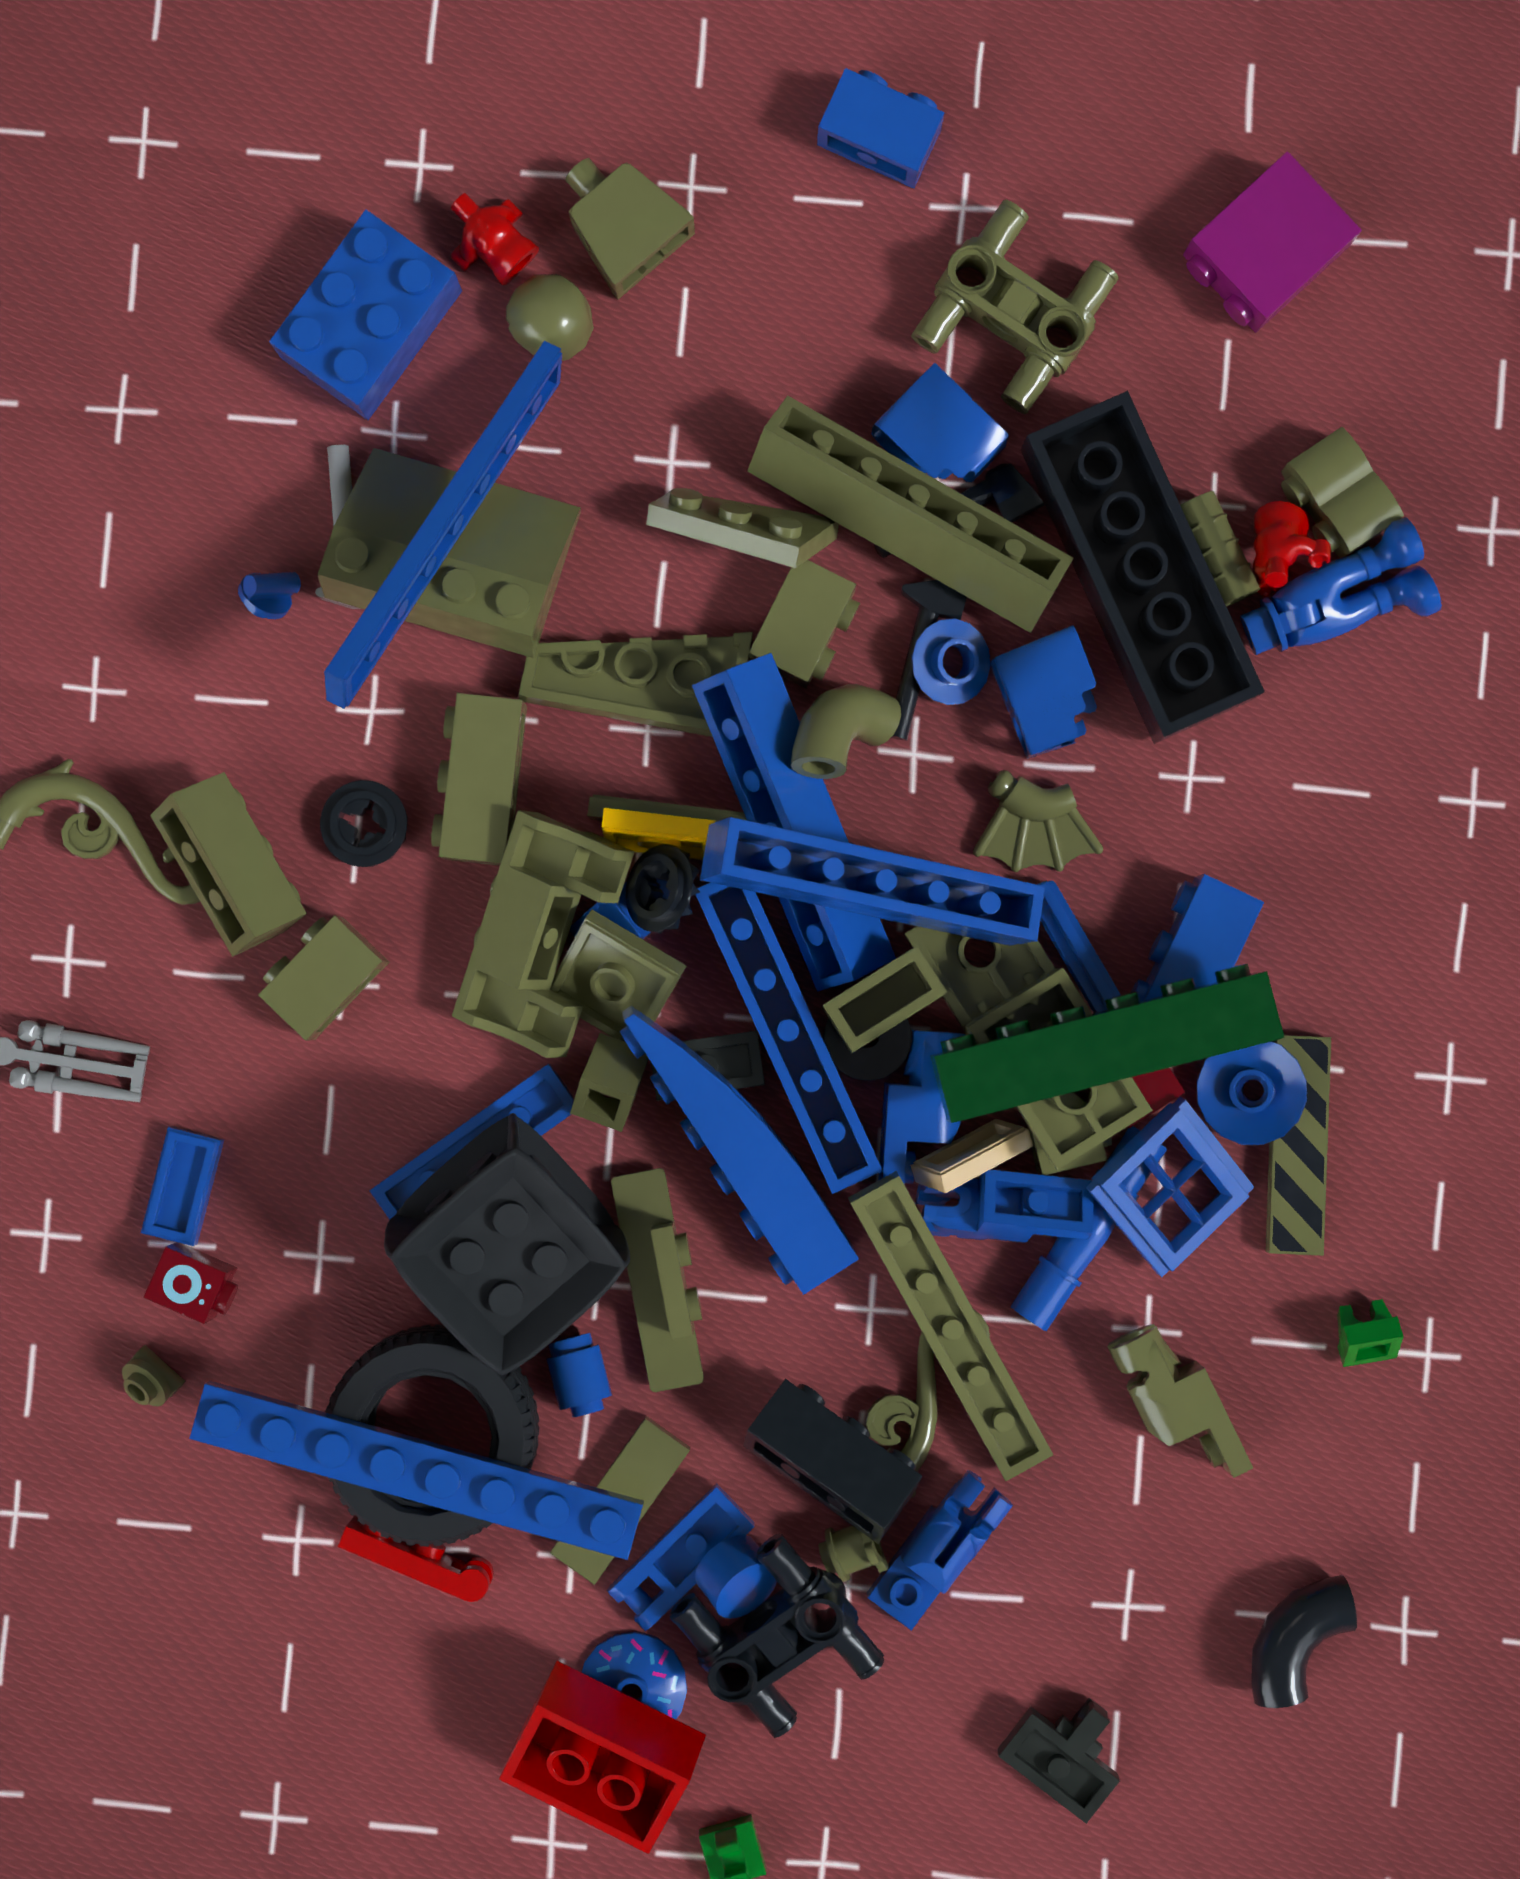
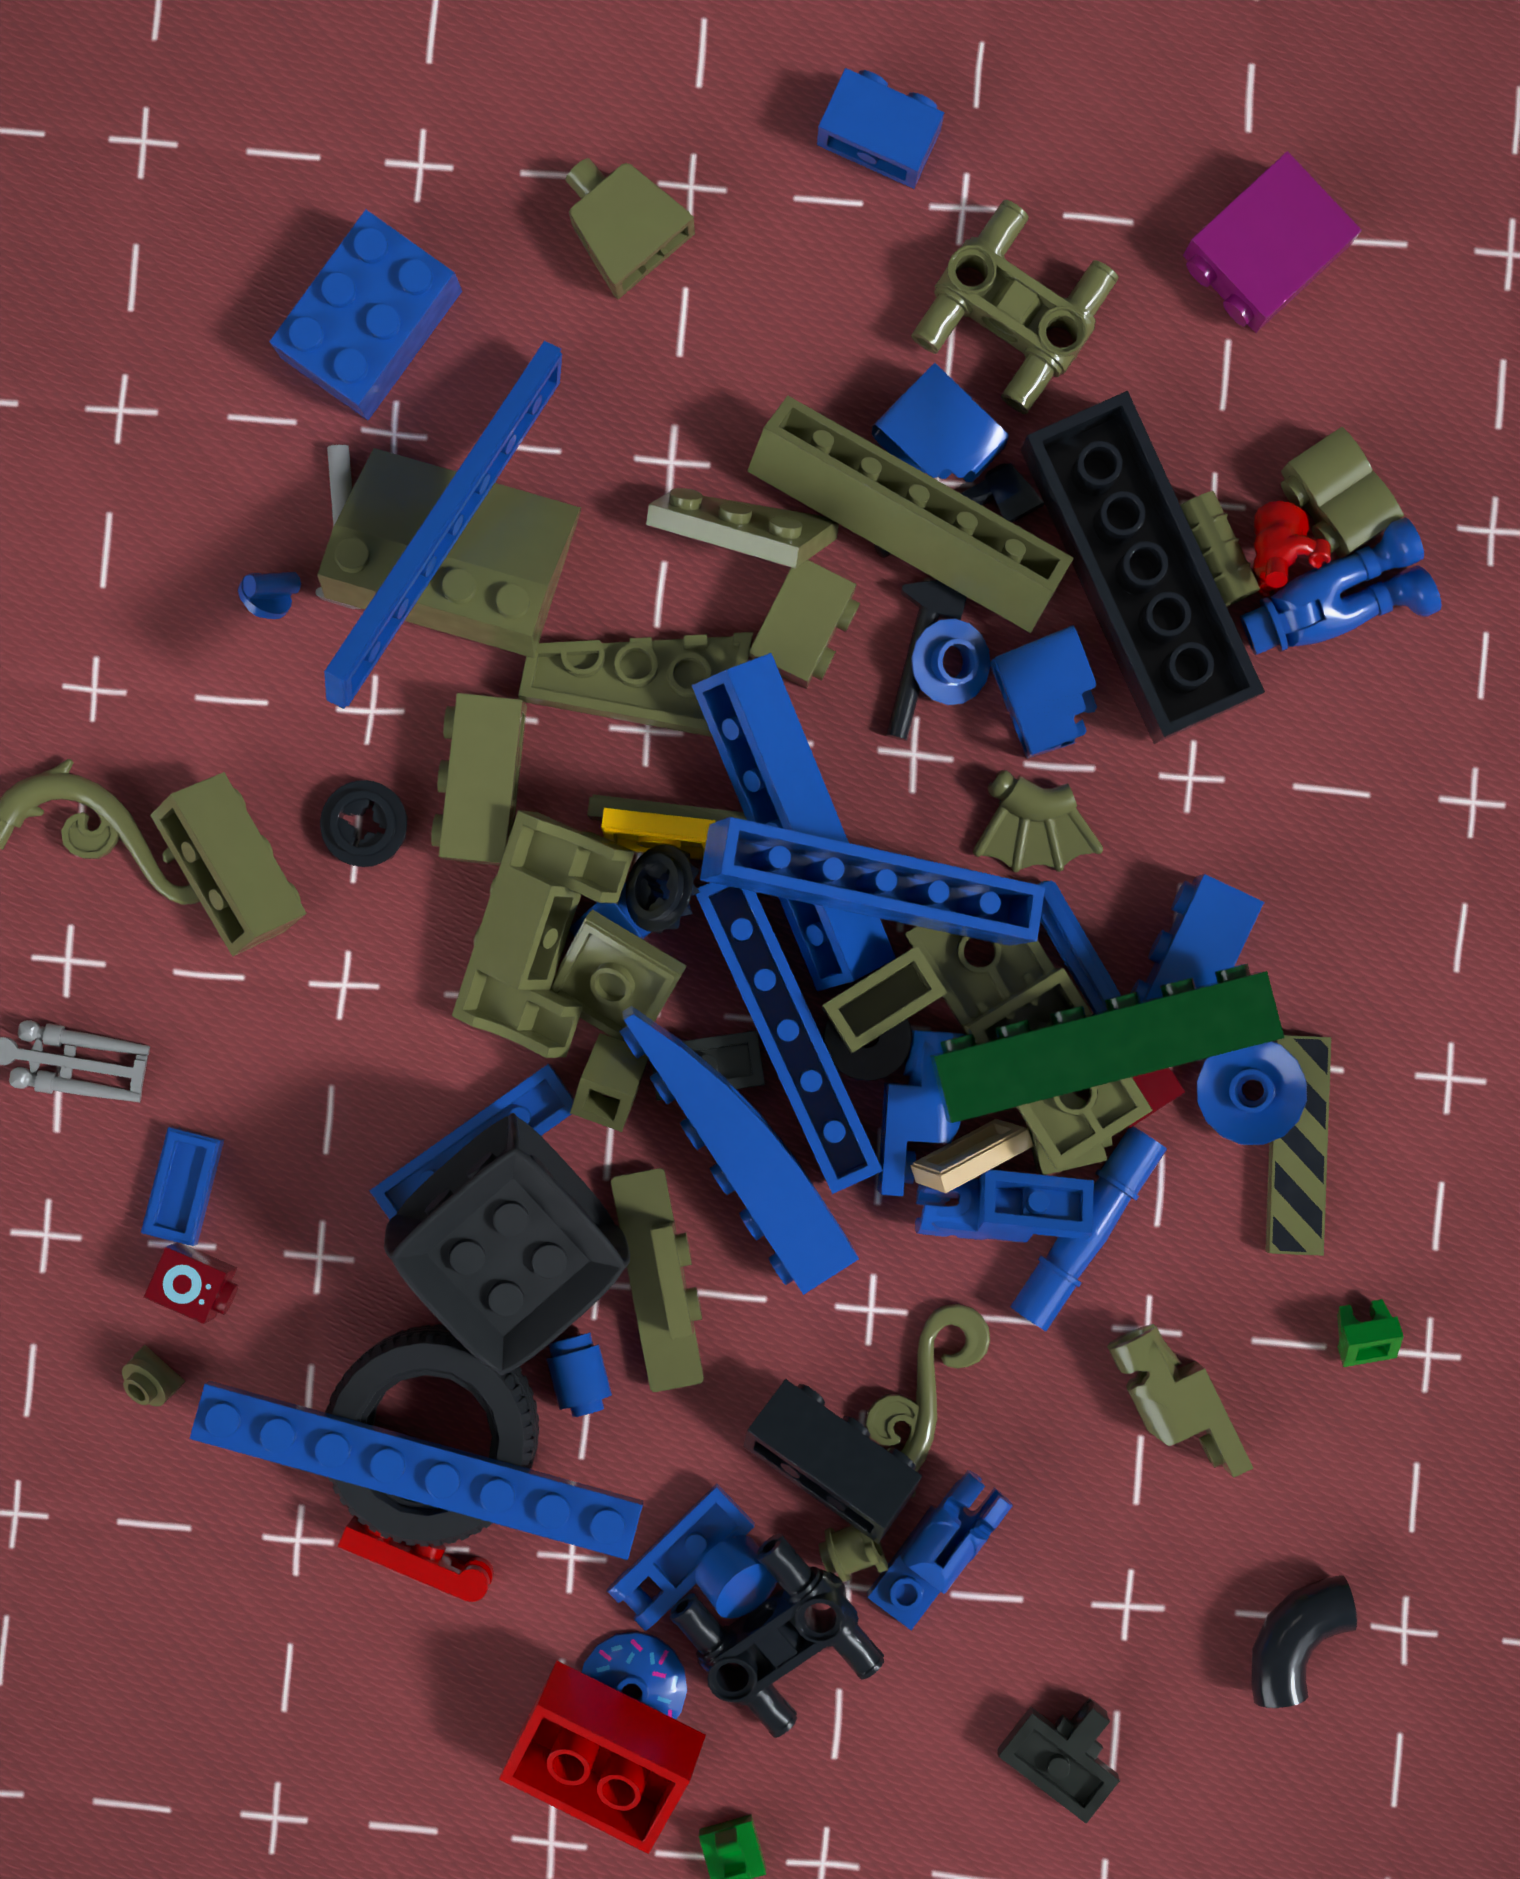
olive brick [258,915,390,1041] -> none
red piece [450,193,539,286] -> none
olive hair [506,274,594,361] -> none
olive tile [550,1416,690,1585] -> none
olive cylinder [791,684,901,779] -> none
olive plate [848,1171,1053,1481] -> none
piece [1086,1097,1254,1277] -> none

